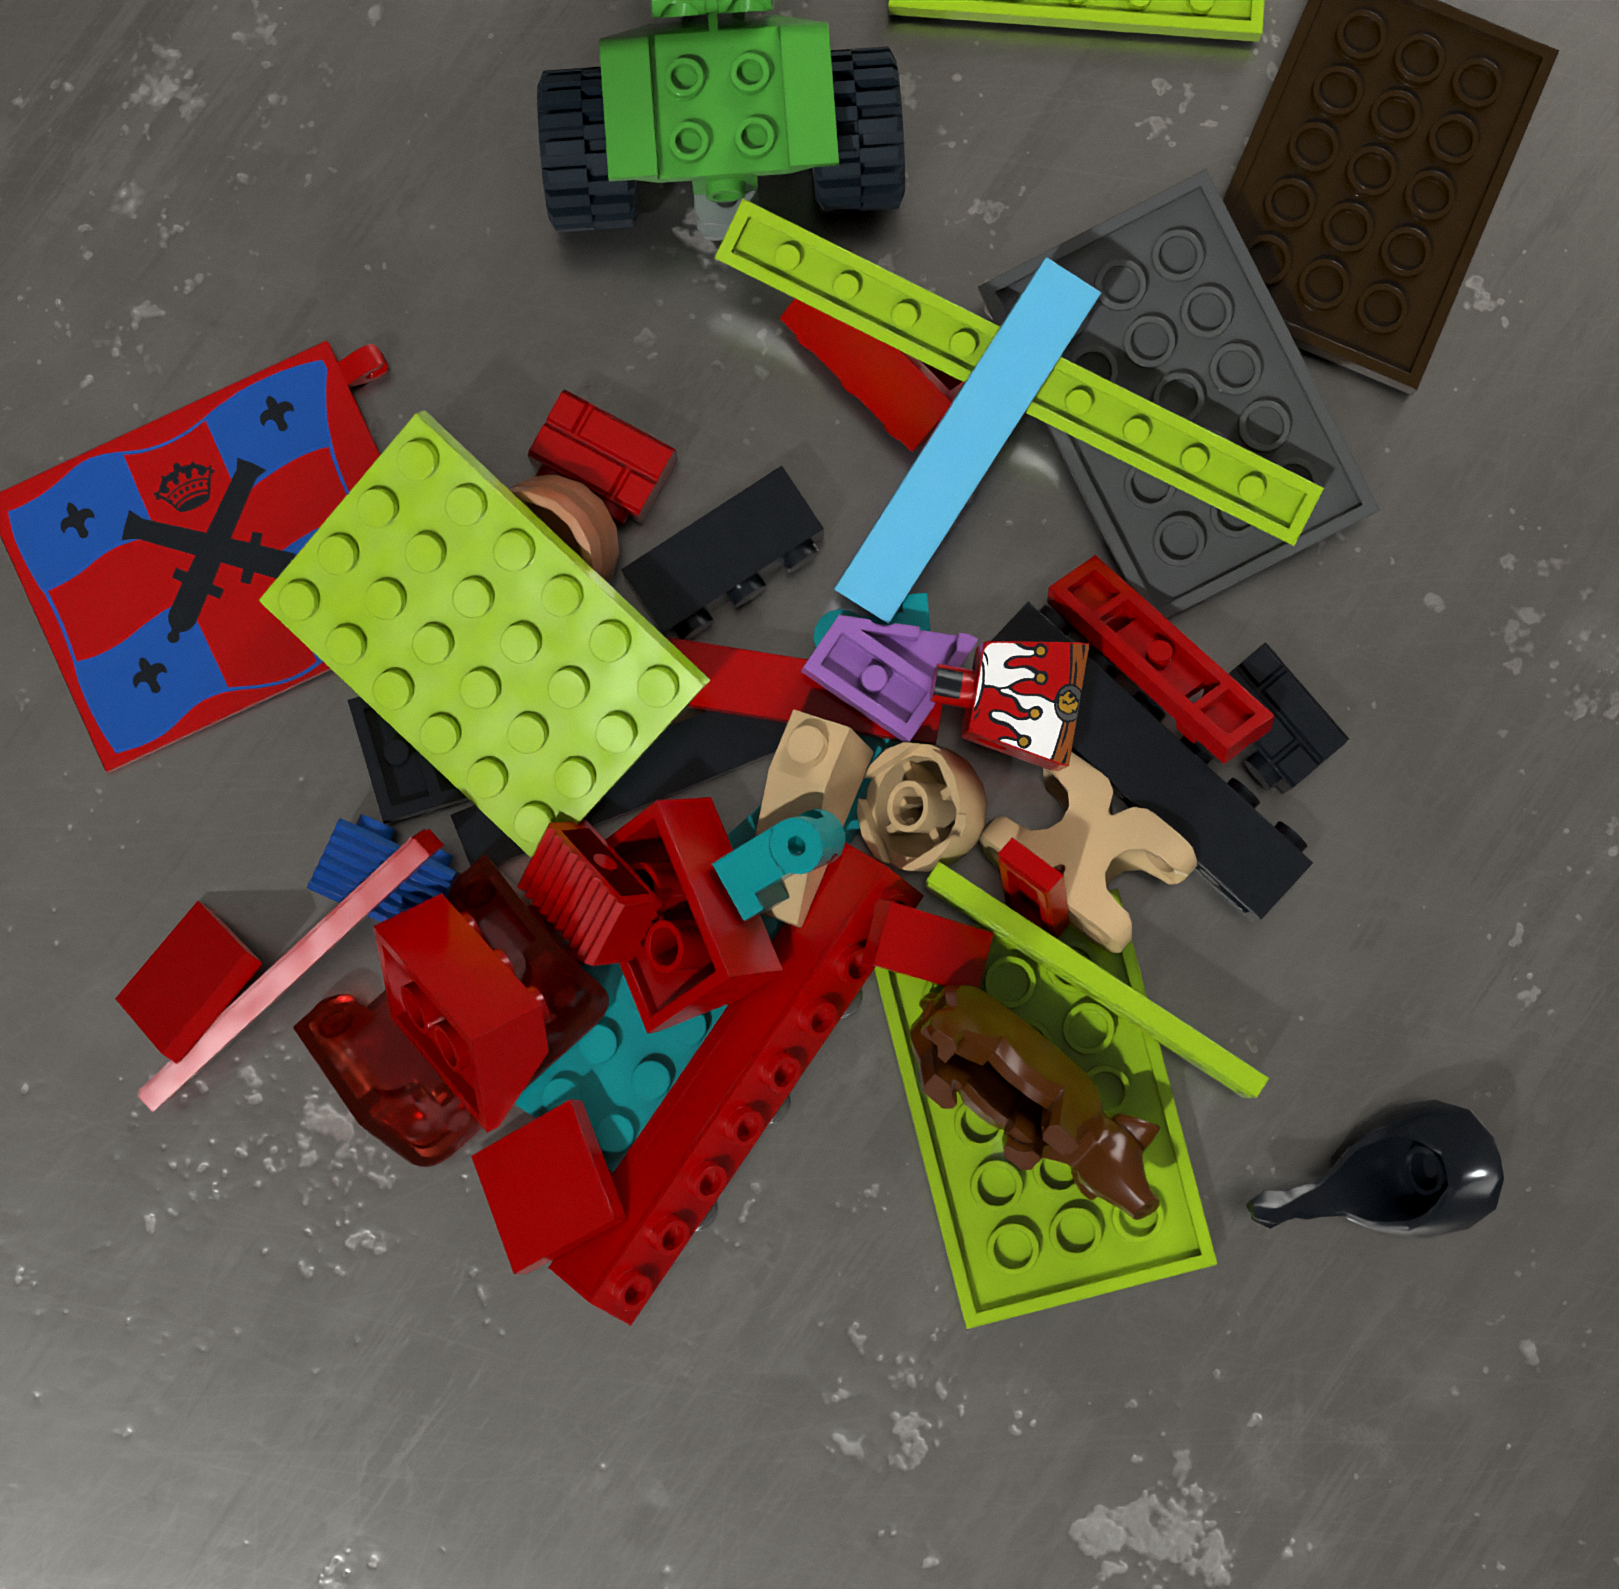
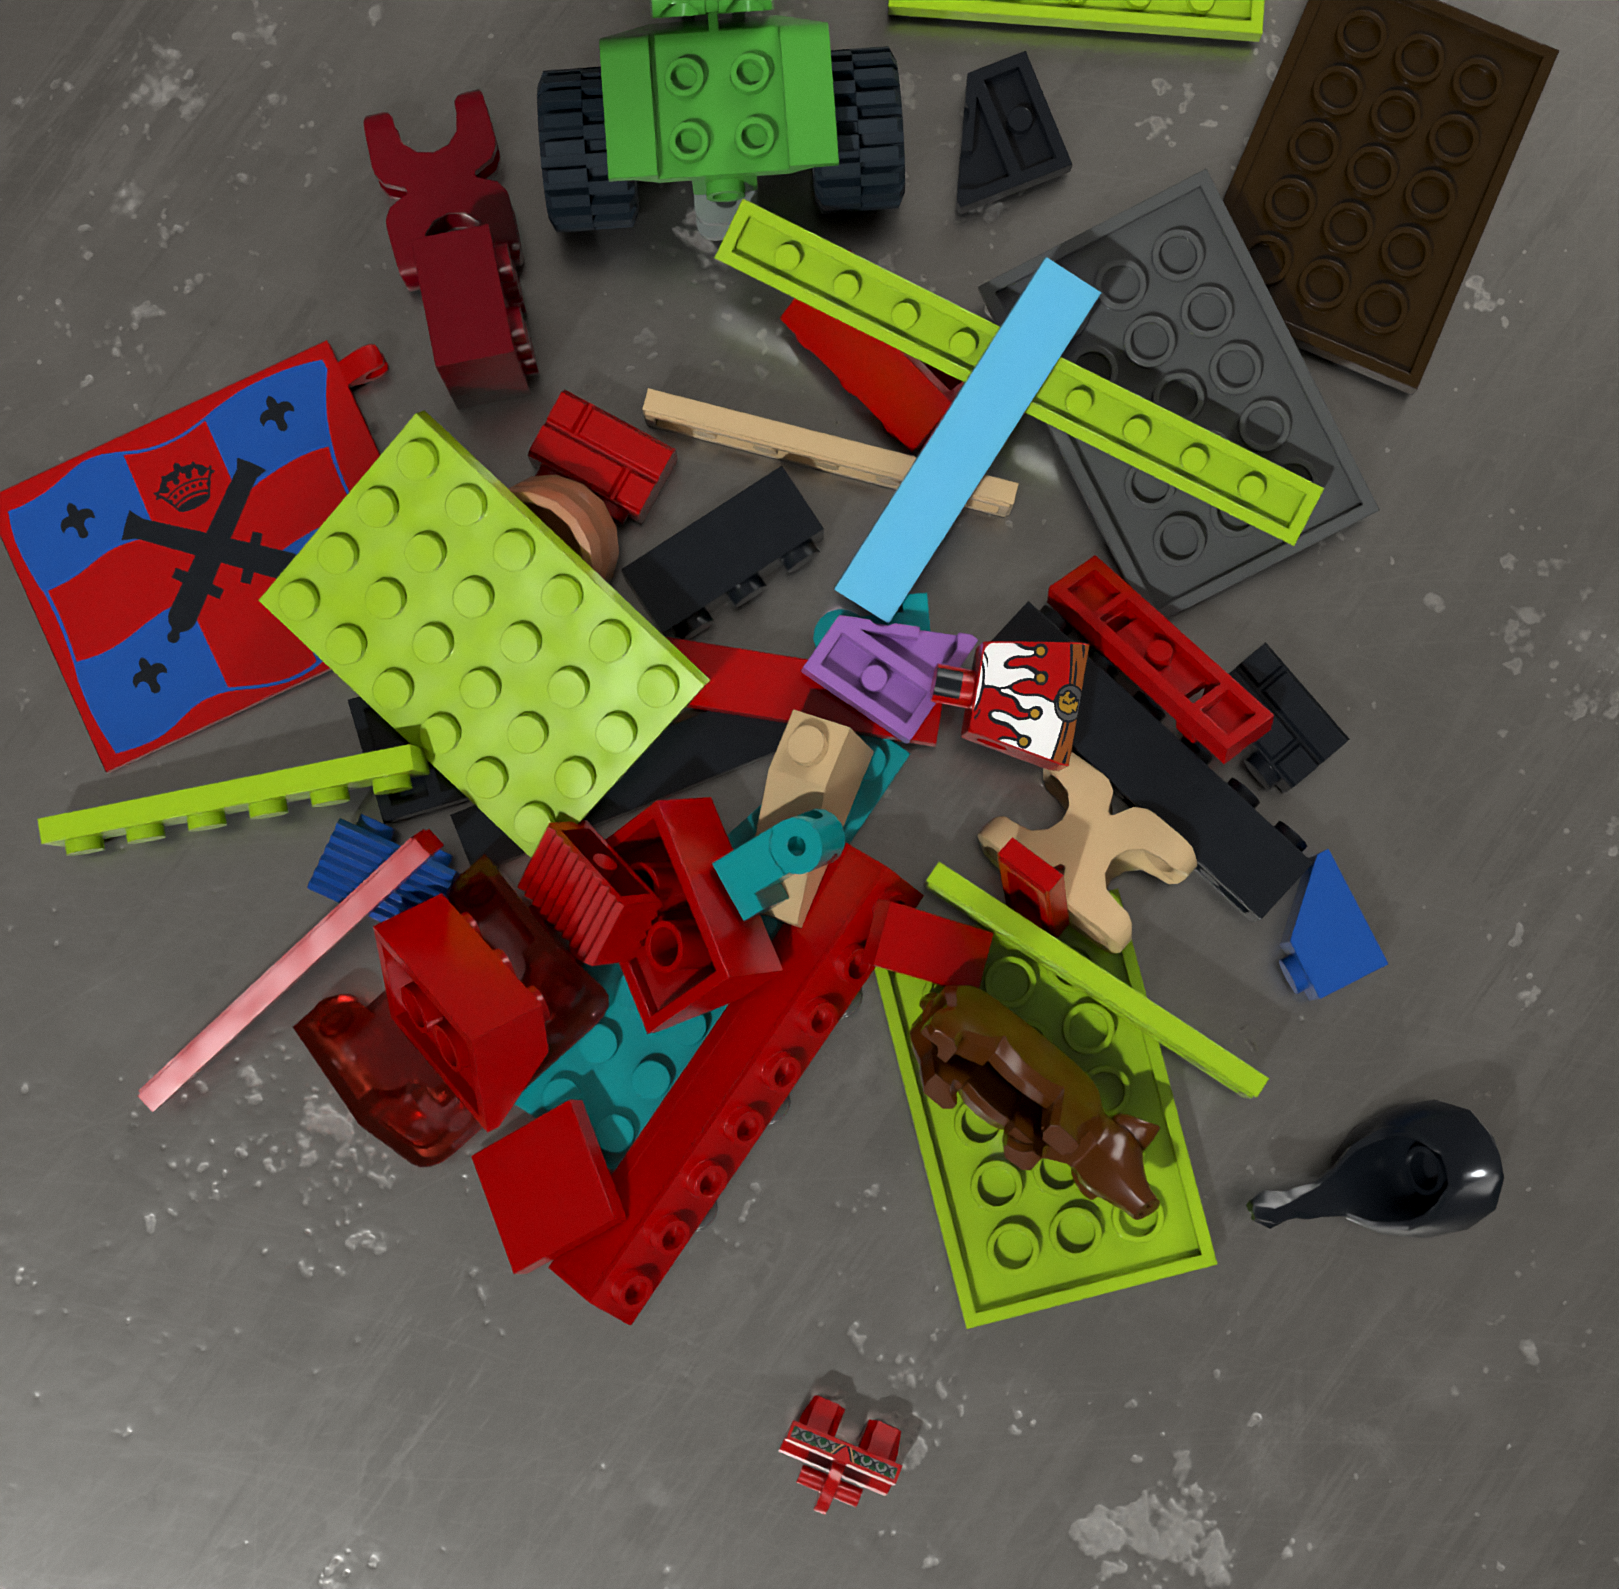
red tile [115,901,262,1064] -> none
tan cylinder [857,742,988,872] -> none
none -> lime plate [37,744,430,856]
none -> dark red piece [363,89,524,292]
none -> dark red brick [410,224,539,409]
none -> tan tile [642,388,1019,518]
none -> red hips [778,1395,903,1515]
none -> black wing [956,51,1073,215]
none -> blue slope [1279,849,1388,1001]

